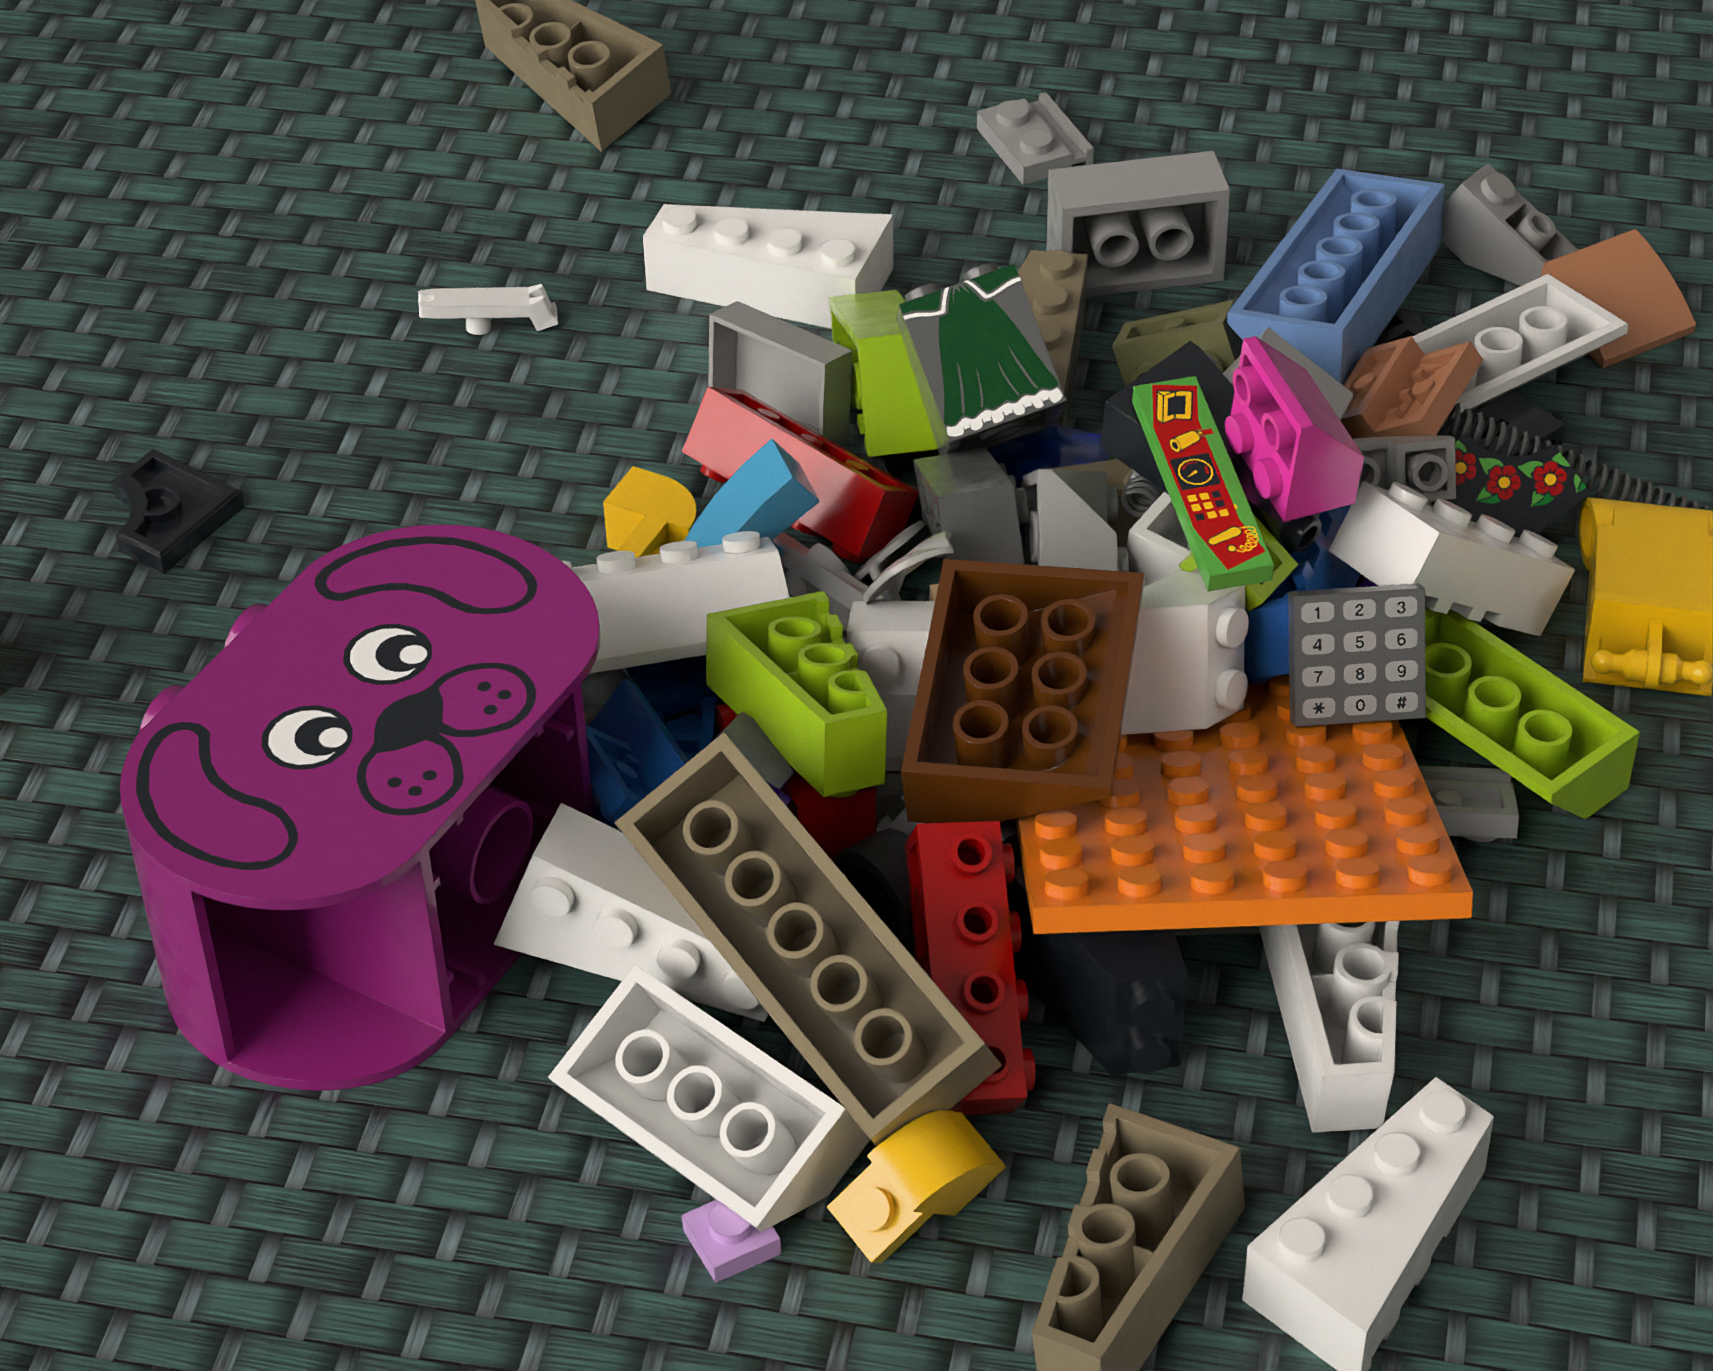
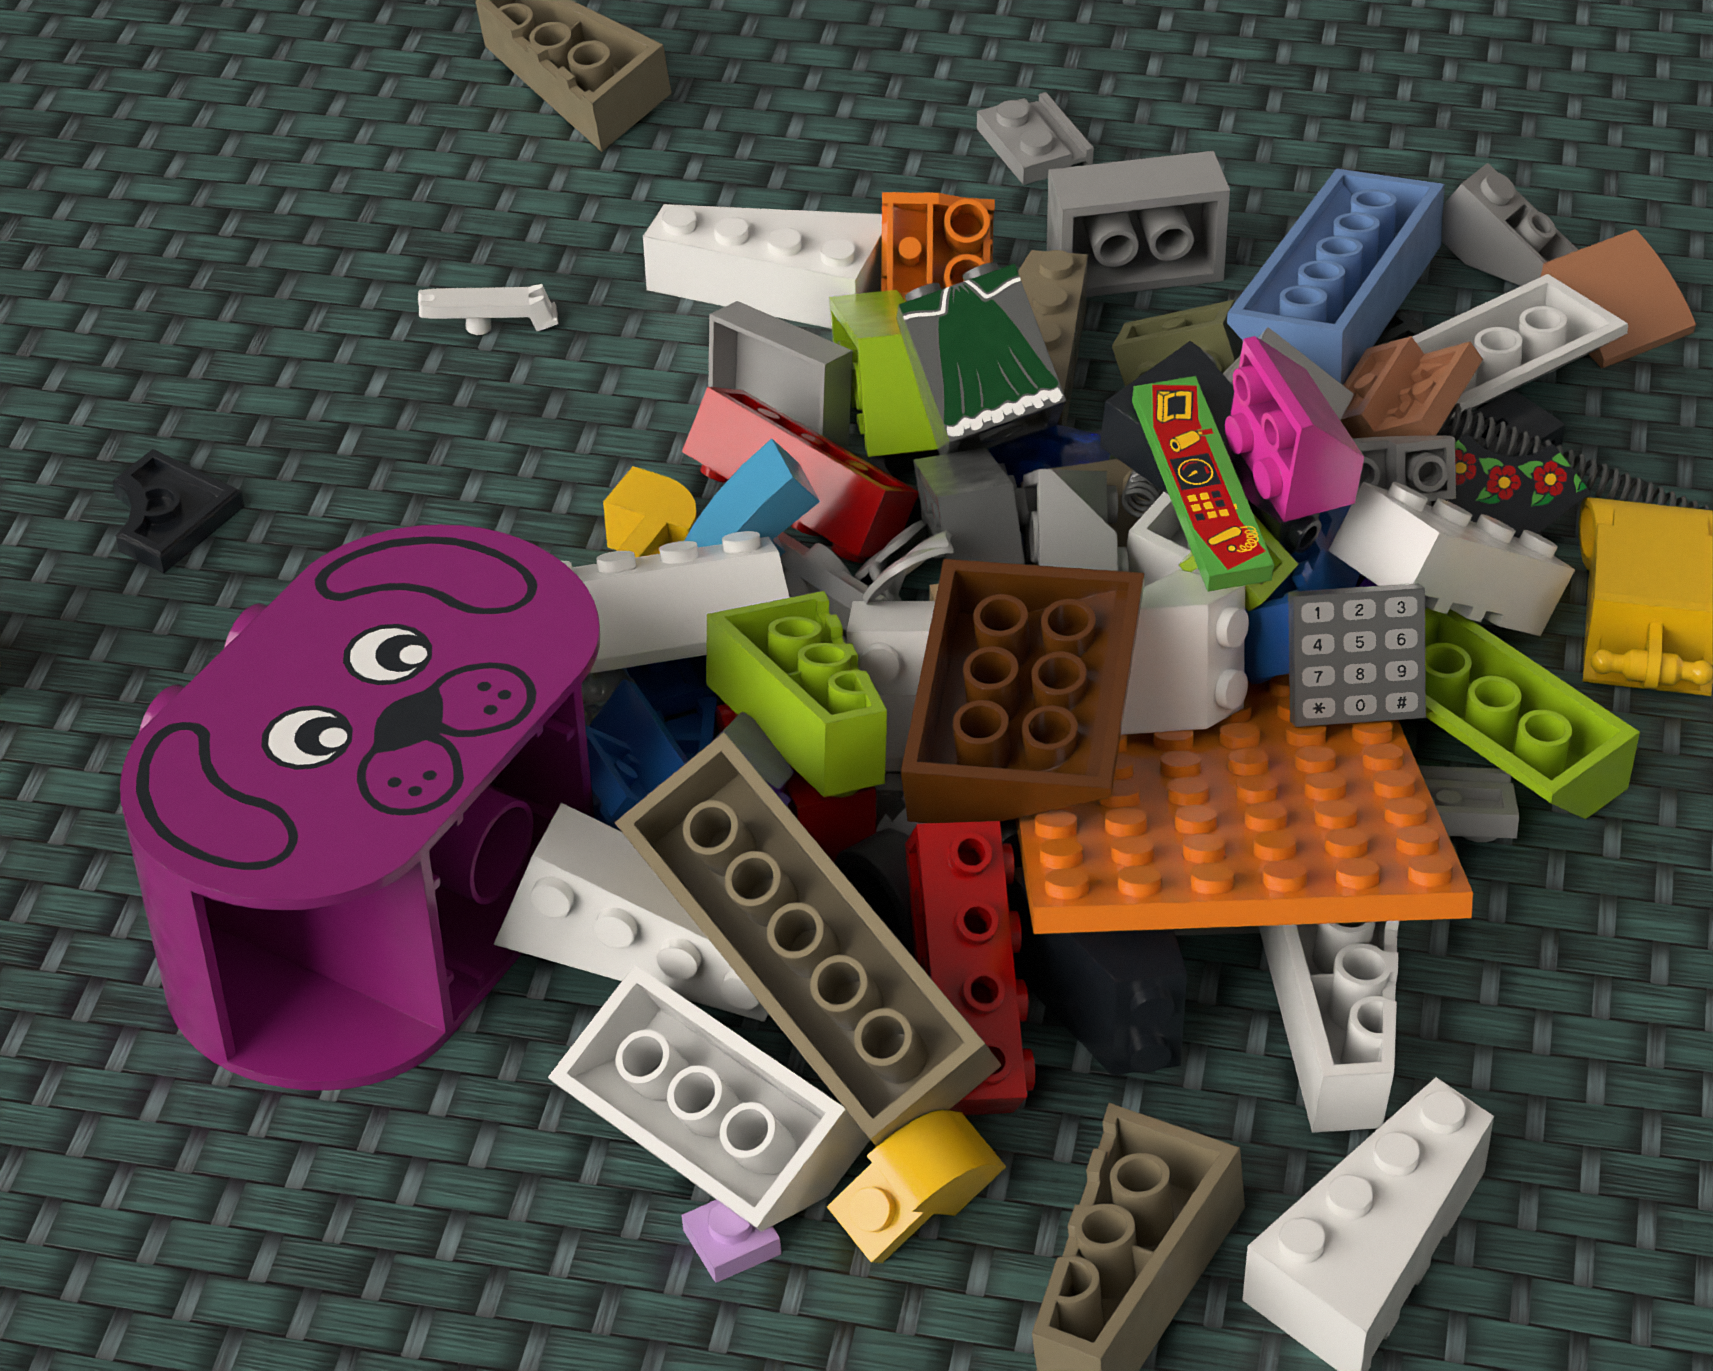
none -> orange slope [881,192,995,302]

